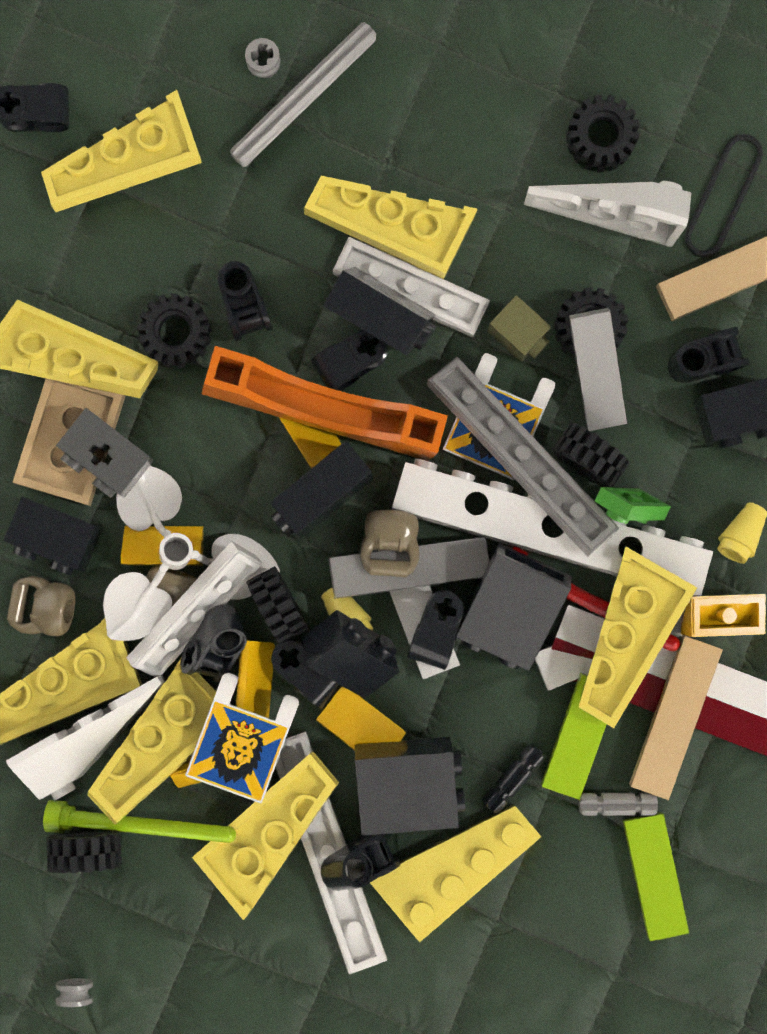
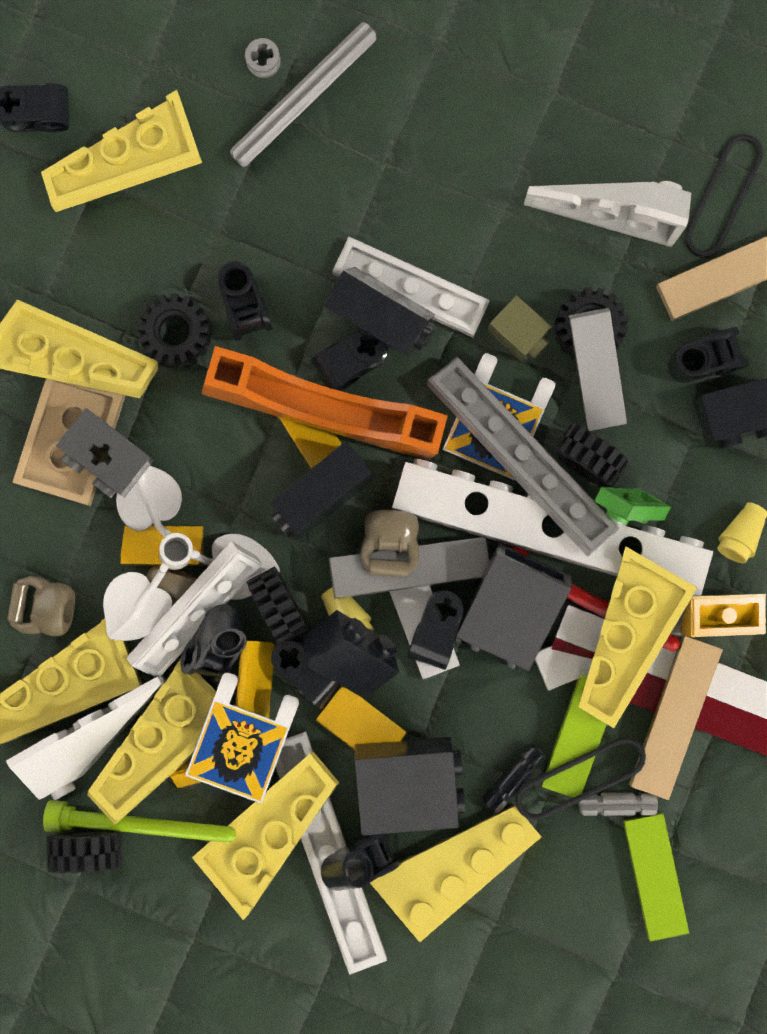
black brick [3,497,103,575] -> none
light grey bush [56,978,93,1007] -> none
light yellow wing [304,176,477,279] -> none
black tyre [566,94,640,172] -> none
none -> black piece [515,737,646,820]

